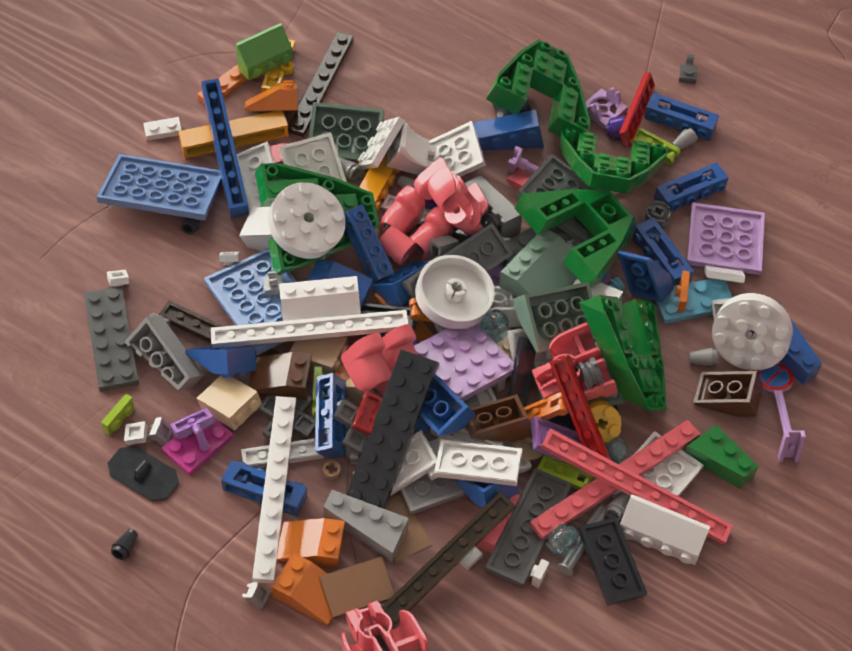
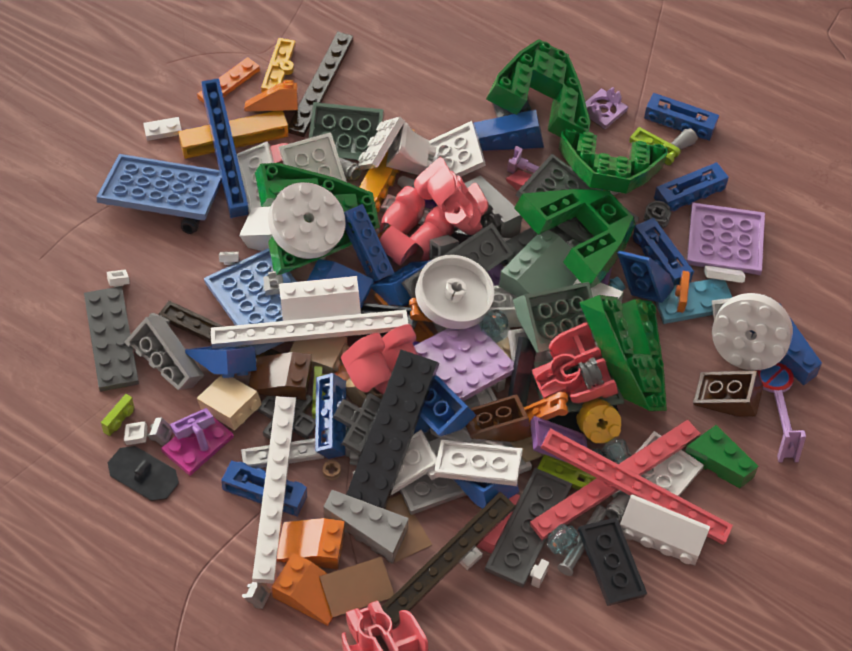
black cone [111,529,138,560] -> none
bright green slope [236,23,293,81] -> none
red plate [351,391,382,435] -> none
red tile [549,355,611,460] -> none
dark purple head [606,116,626,140] -> none
red tile [619,72,655,147] -> none
dark grey plate [678,53,698,84] -> none
light grey cone [690,348,718,367] -> none

